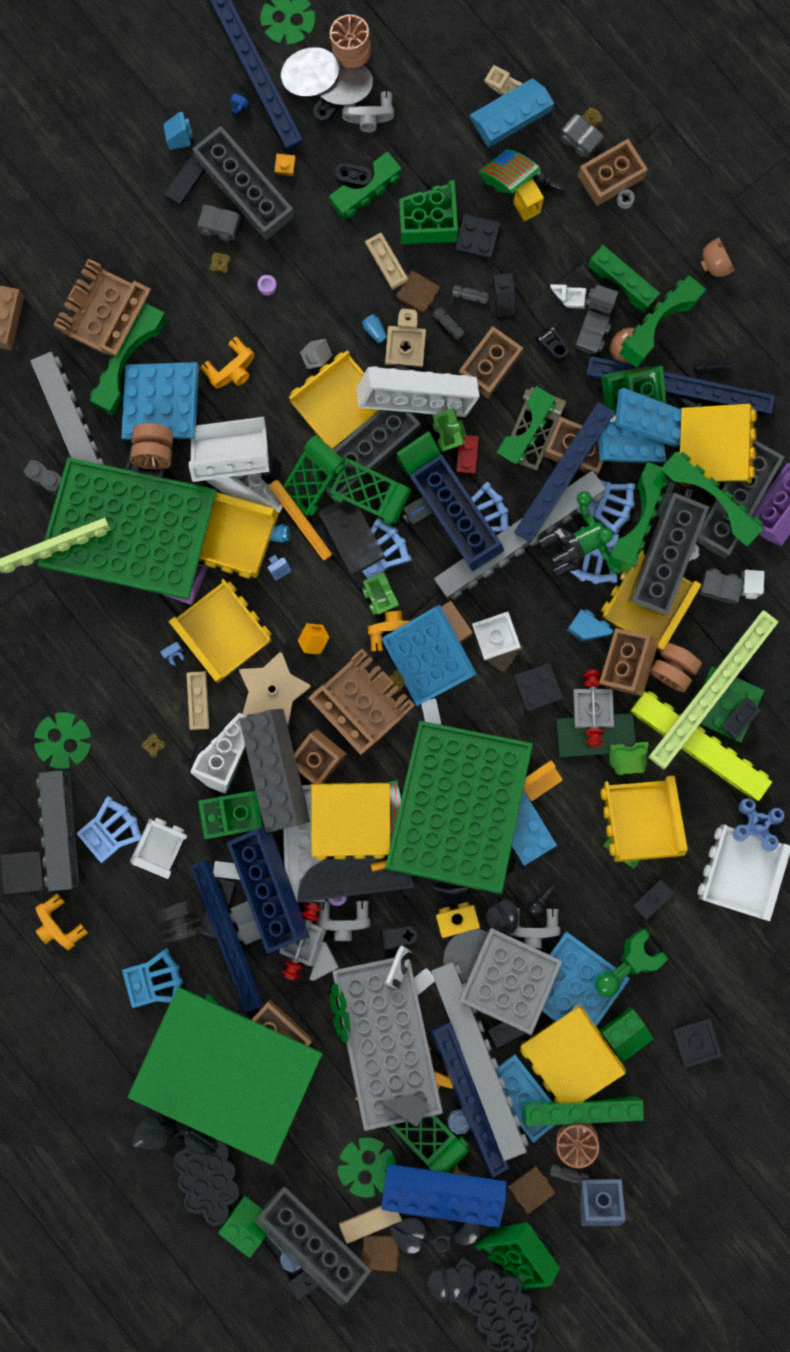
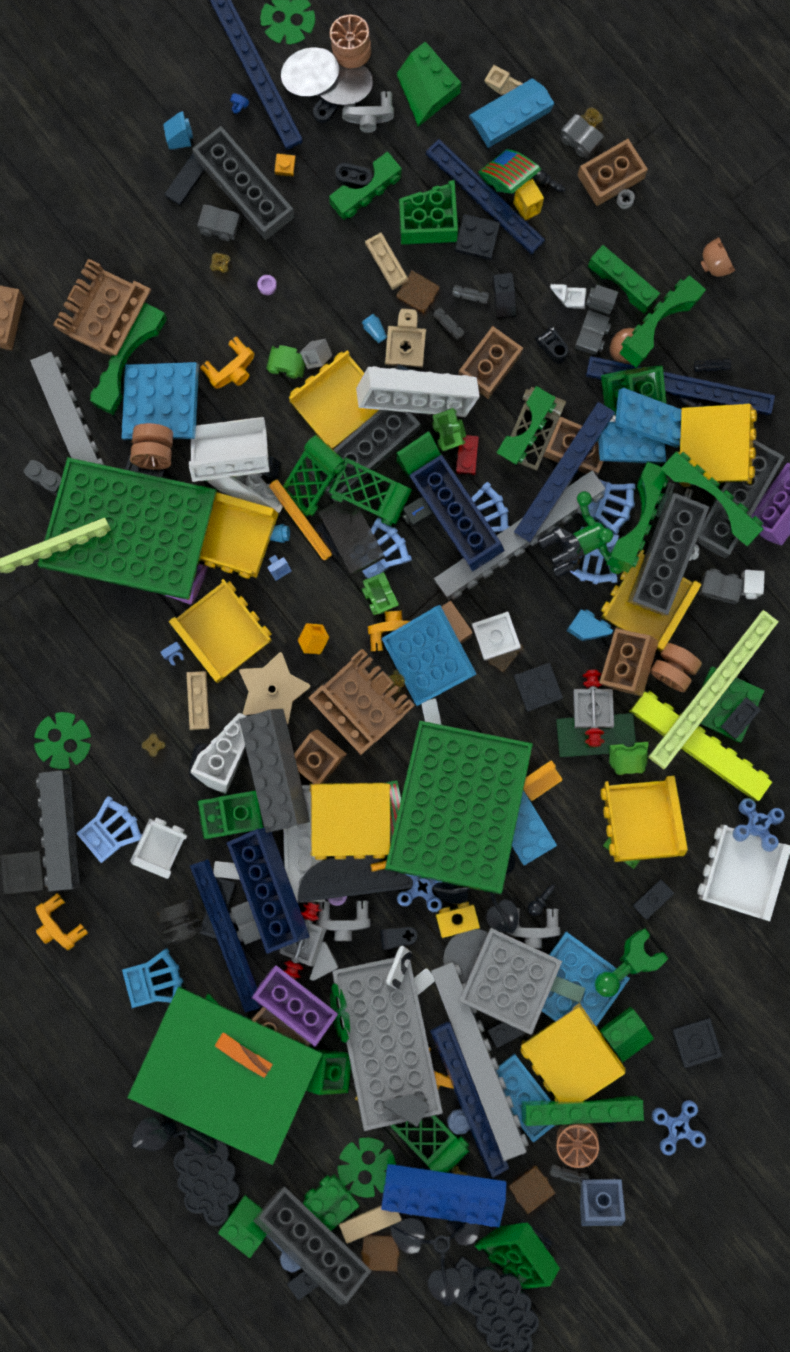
none -> orange sticker [215,1033,272,1077]
none -> medium lavender slope [252,966,338,1047]
none -> bright green cylinder [266,345,305,379]
none -> green plate [303,1174,360,1231]
none -> green slope [306,1050,351,1095]
none -> green wedge [397,42,461,127]
none -> medium blue gear [397,874,442,912]
none -> dark blue tile [426,139,545,255]
none -> sand green sticker [550,976,585,1002]
none -> medium blue gear [652,1100,706,1155]

